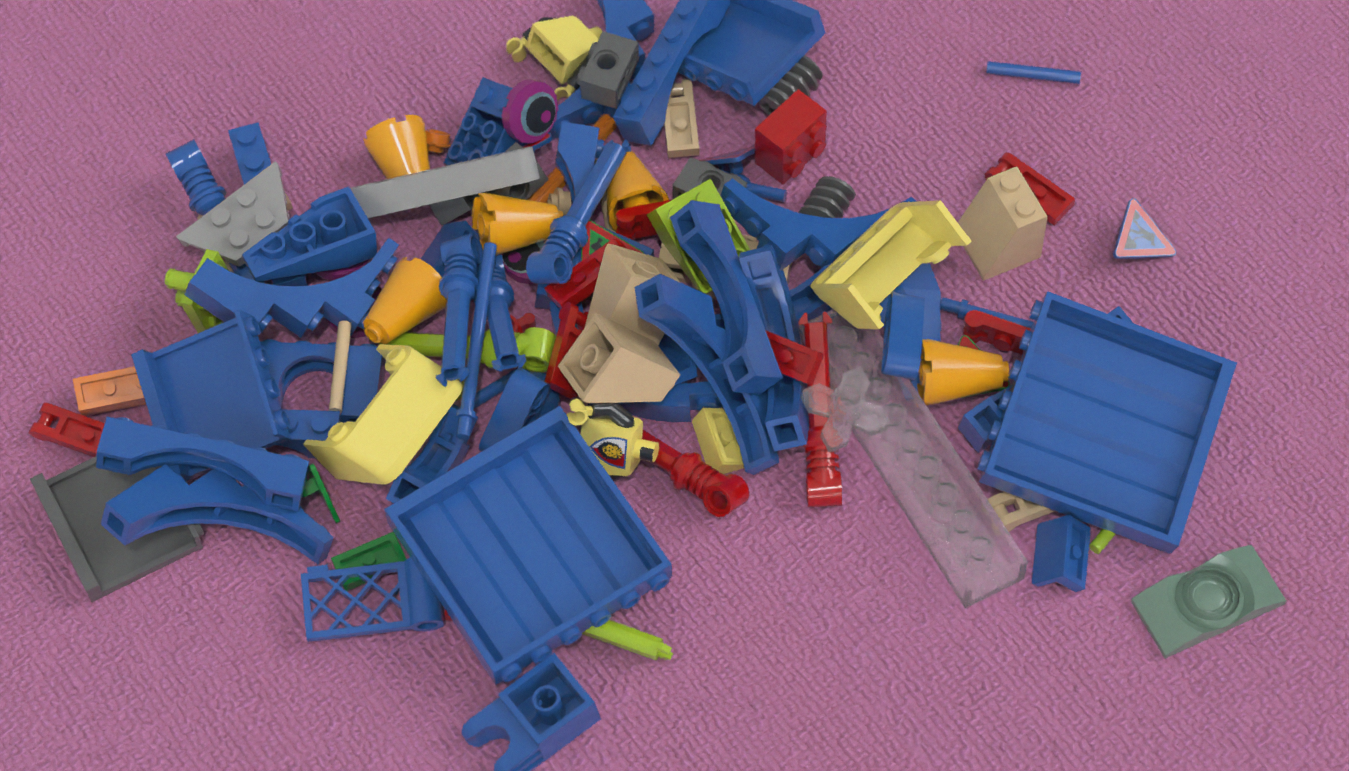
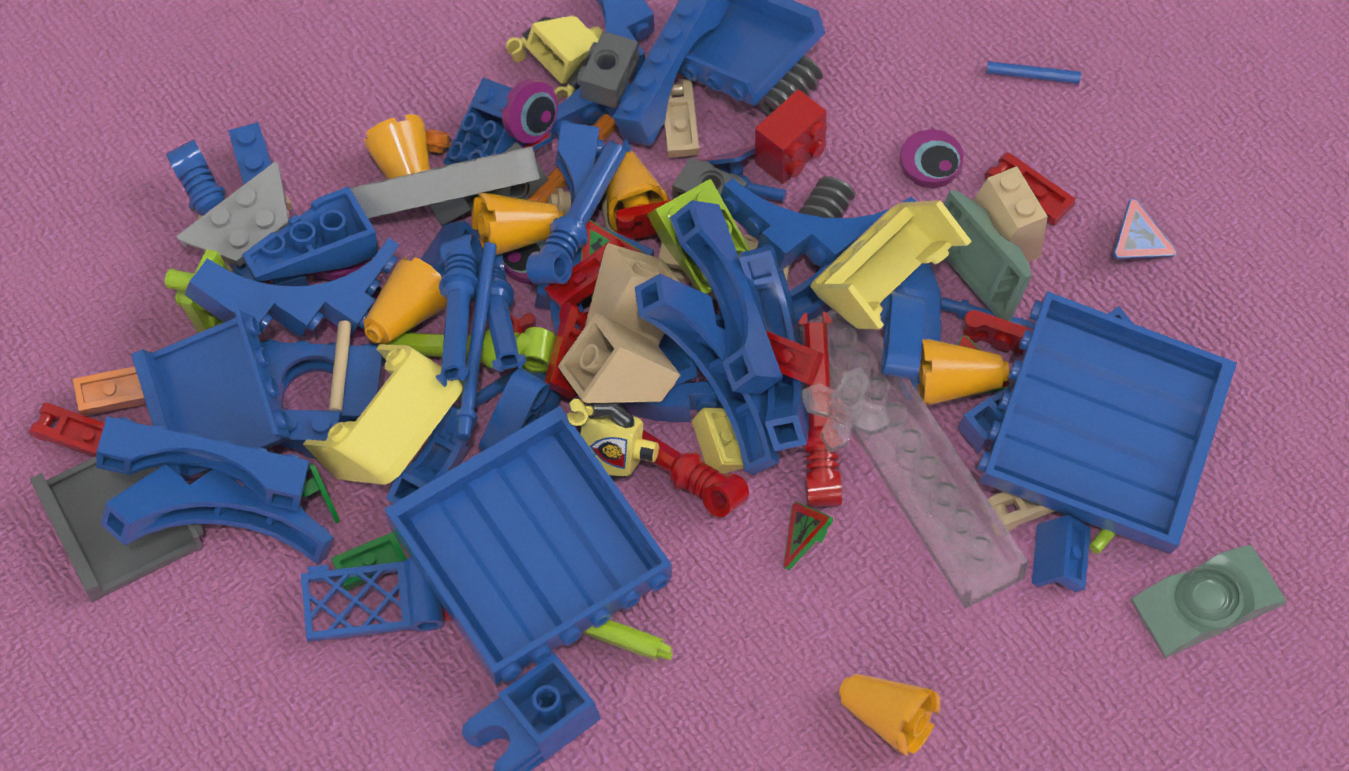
none -> piece [783,502,833,570]
none -> light orange cone [839,673,940,756]
none -> tile [900,129,964,188]
none -> sand green slope [944,190,1032,322]

